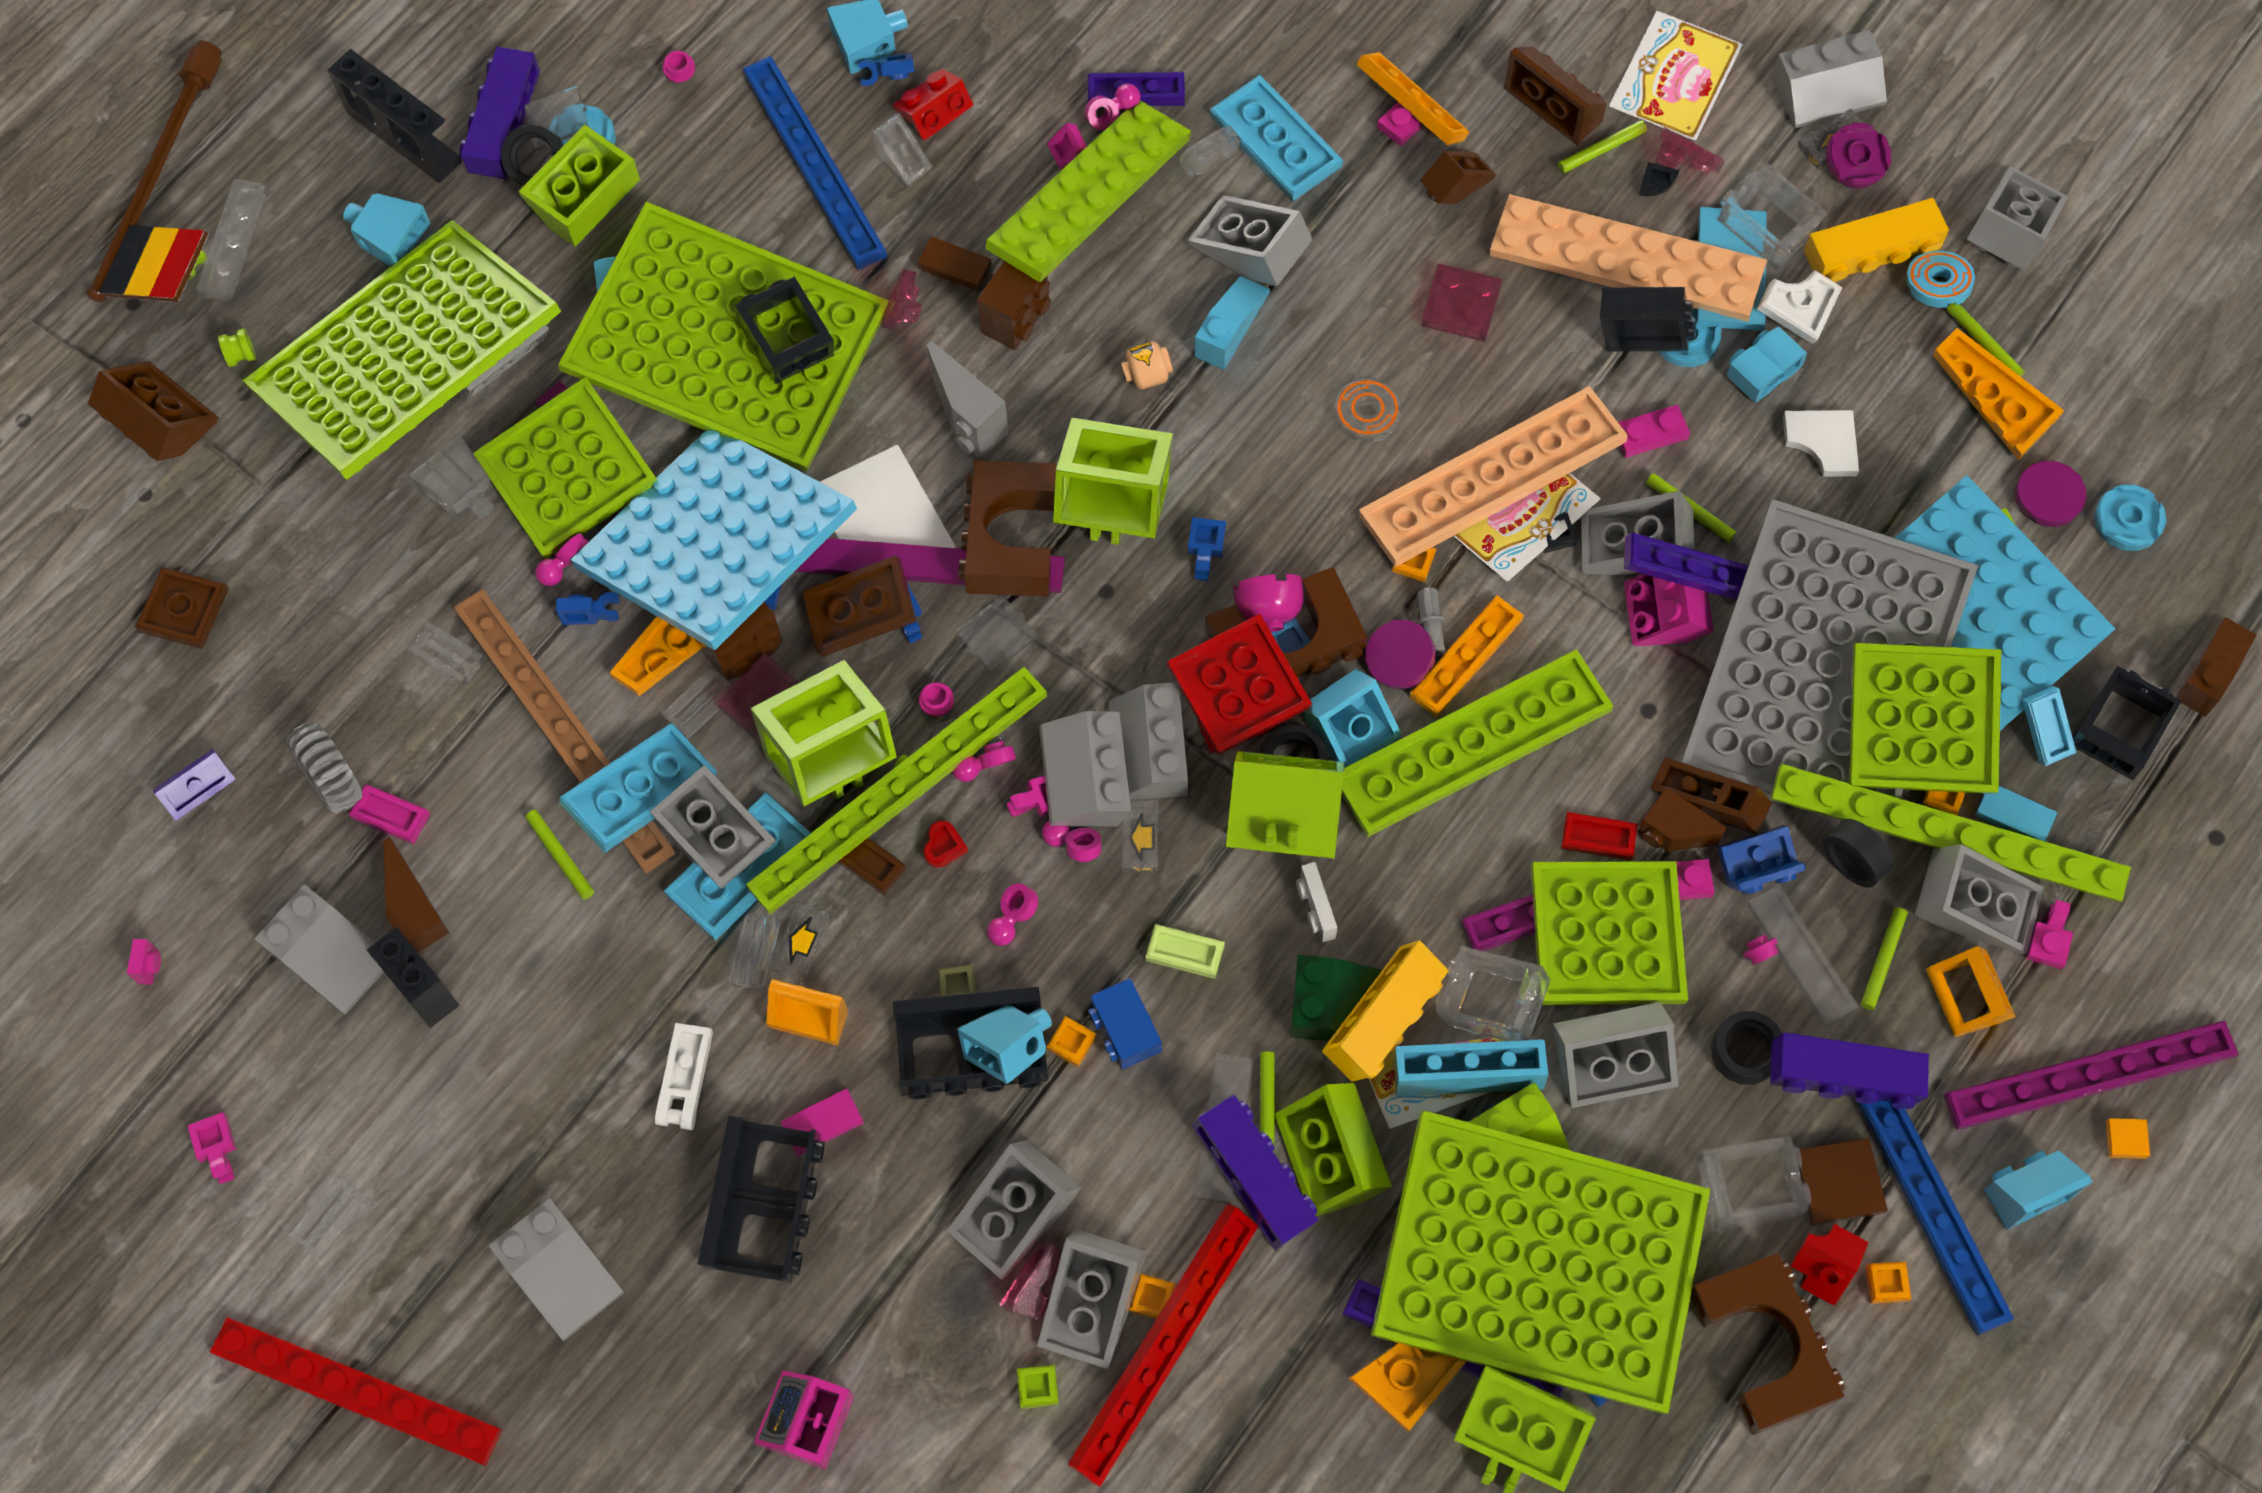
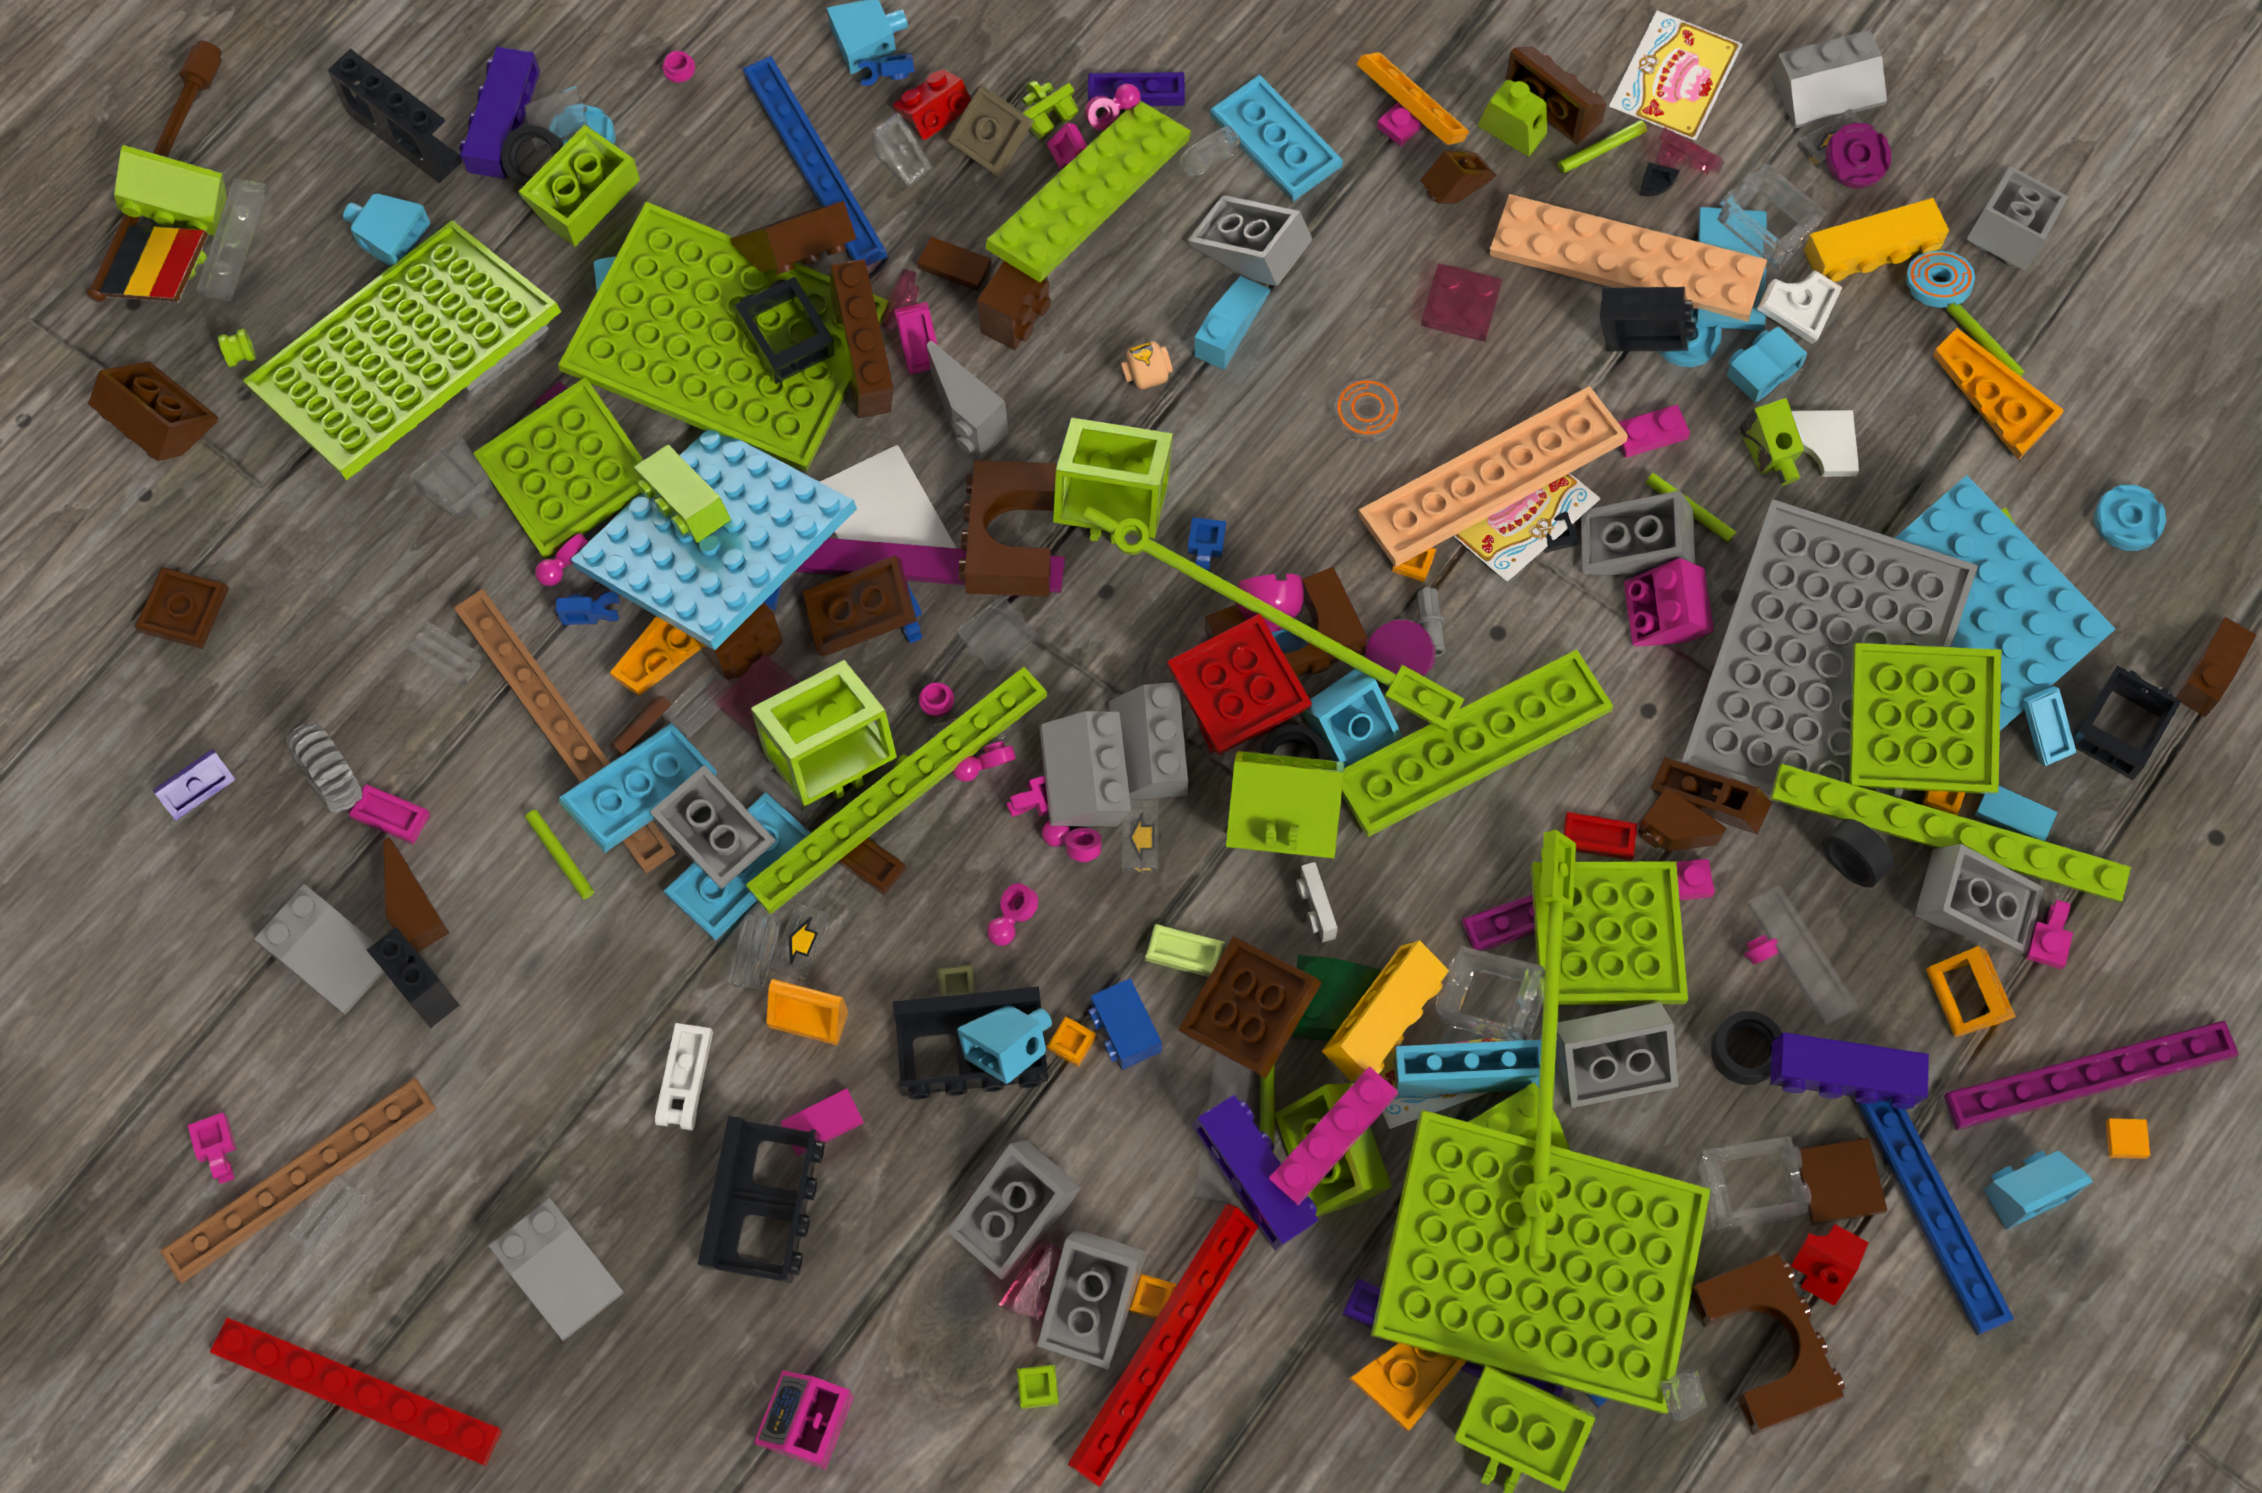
dark pink plate [126,939,161,985] -> none
red tile [923,820,968,868] -> none
light orange tile [1409,595,1524,718] -> none
dark purple tile [1624,532,1749,600] -> none
blue bracket [1717,825,1806,894] -> none
lime bar [1860,907,1908,1010] -> none
light orange tile [1865,1261,1911,1304] -> none
magenta tile [2015,461,2086,527] -> none
none -> lime slope [114,145,228,237]
none -> medium nougat tile [160,1077,437,1283]
none -> reddish brown tile [608,696,672,756]
none -> lime brick [634,445,731,543]
none -> reddish brown slope [730,201,857,275]
none -> reddish brown arch [830,259,893,419]
none -> dark pink tile [894,302,937,375]
none -> dark tan tile [947,85,1034,177]
none -> lime hips [1022,80,1079,140]
none -> lime bar [1083,505,1465,732]
none -> reddish brown plate [1178,936,1322,1079]
none -> dark pink plate [1269,1066,1399,1206]
none -> lime torso [1478,80,1547,157]
none -> lime bar [1521,830,1576,1260]
none -> clear plate [1661,1369,1708,1421]
none -> lime torso [1739,398,1804,486]

